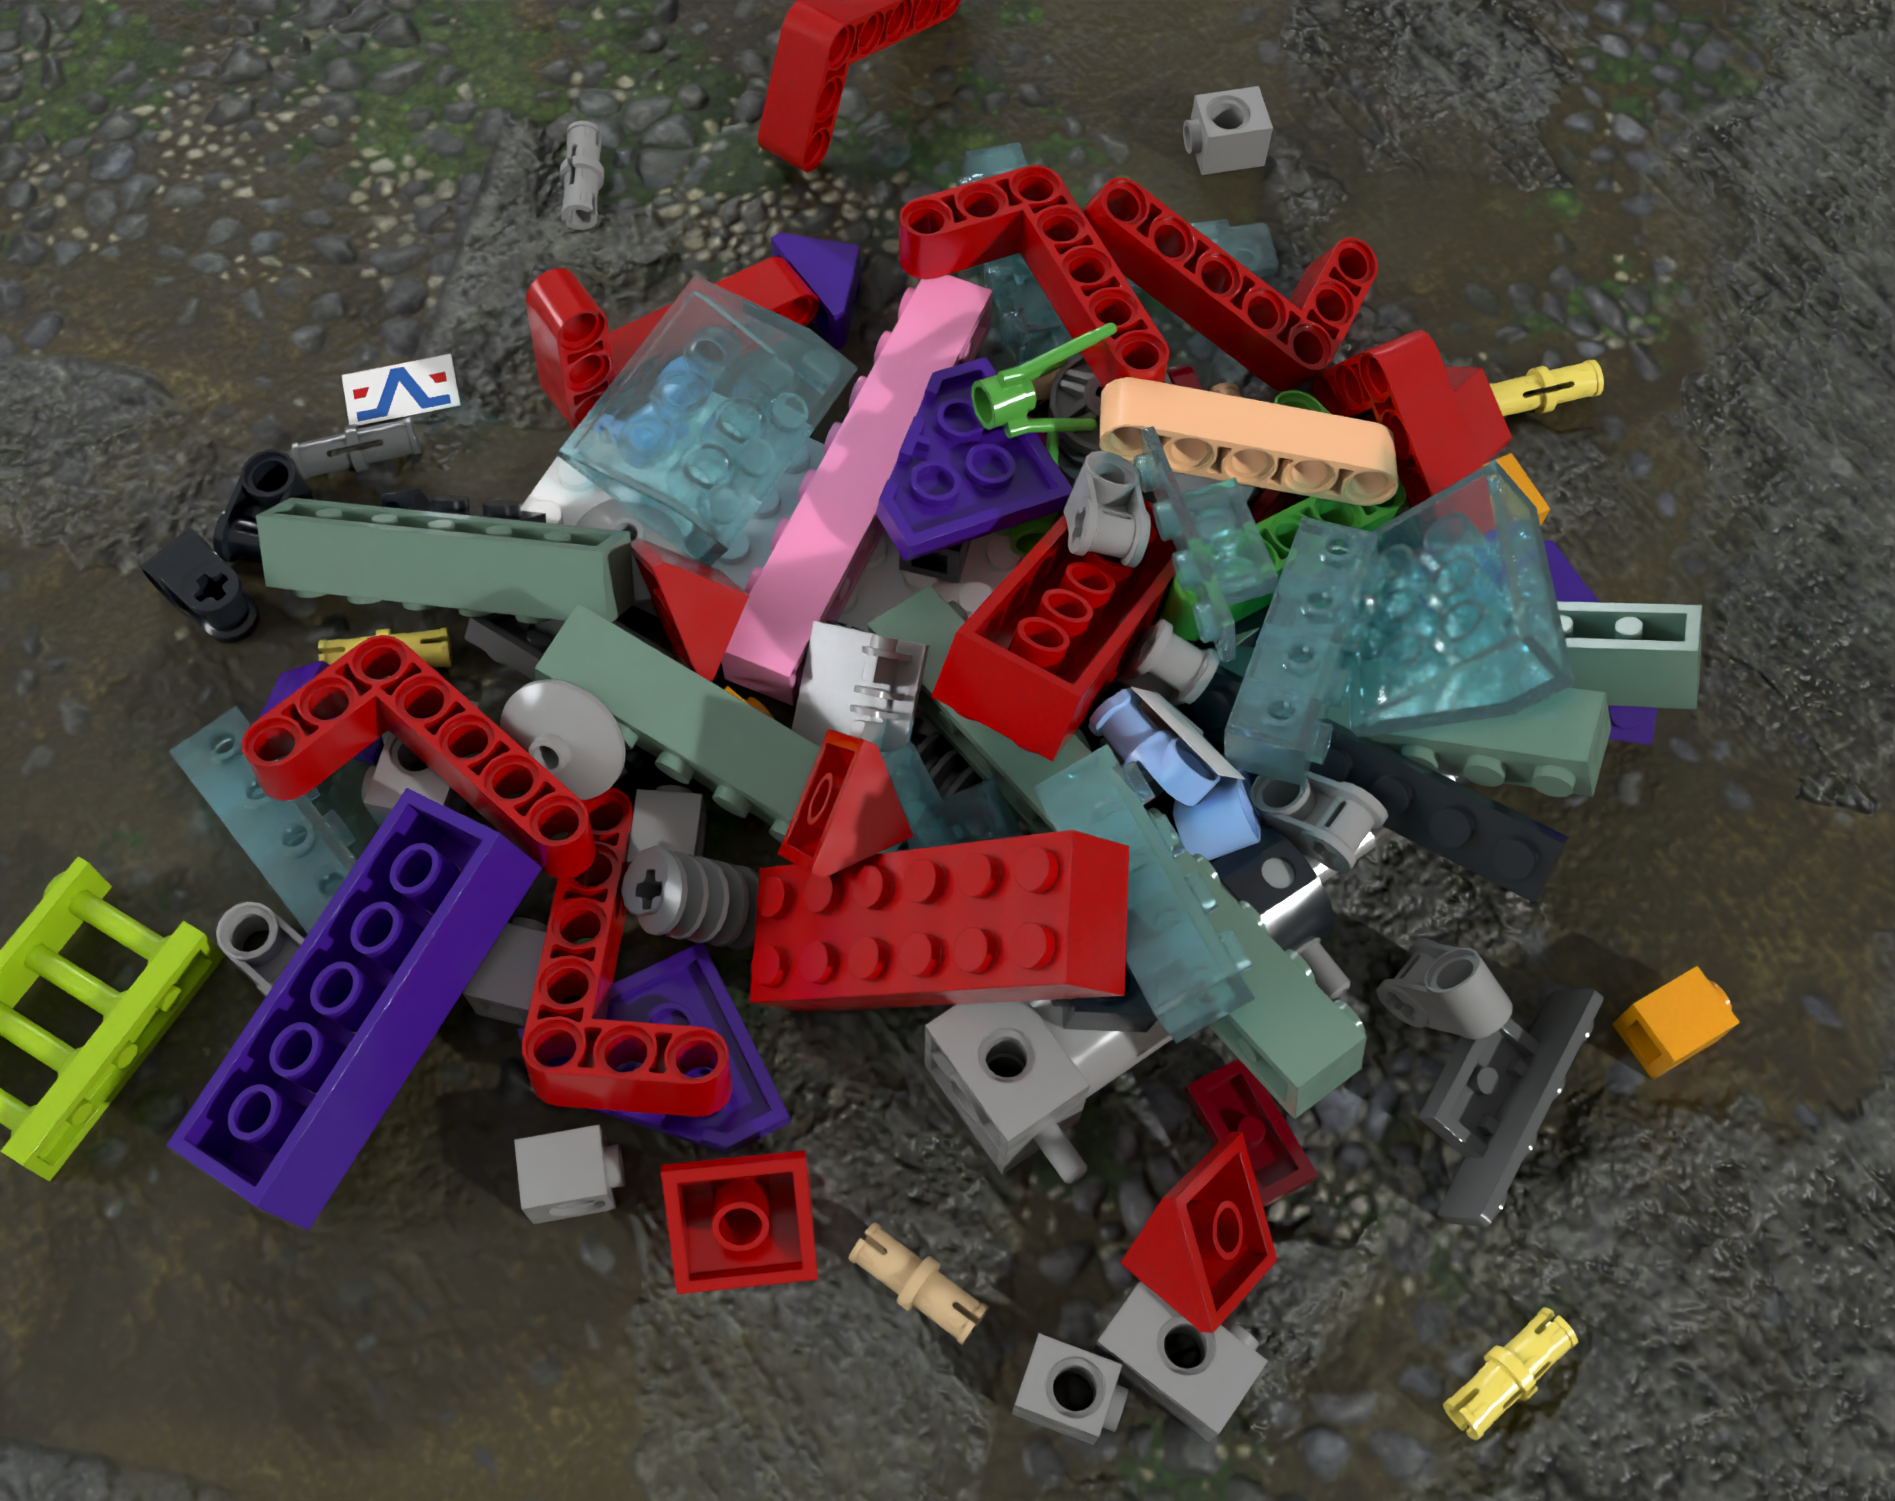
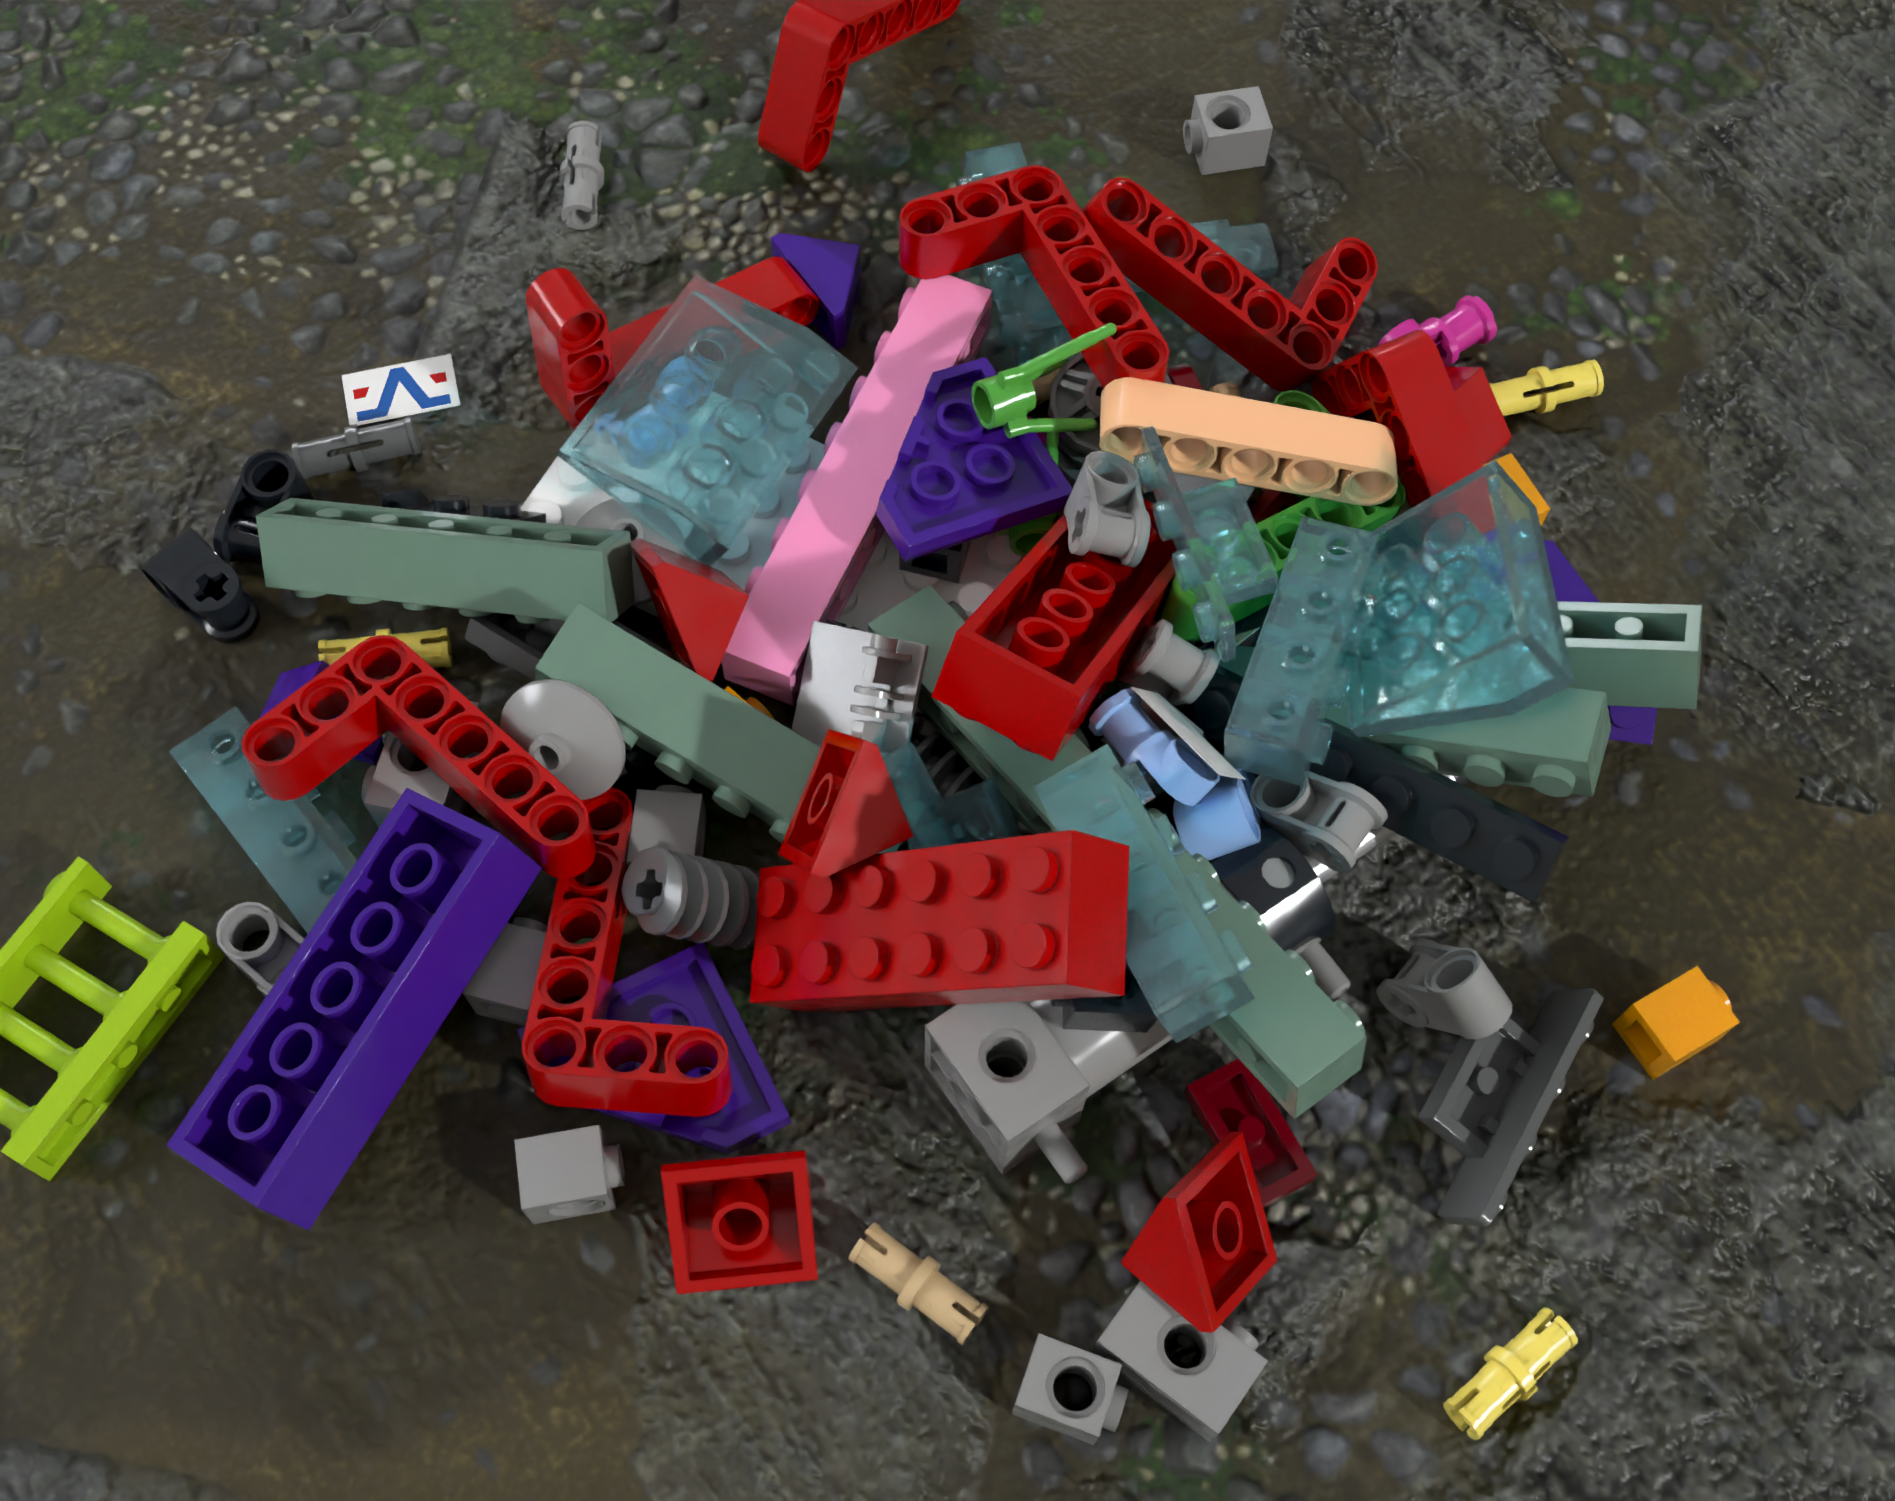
none -> dark pink connector [1377,295,1497,367]

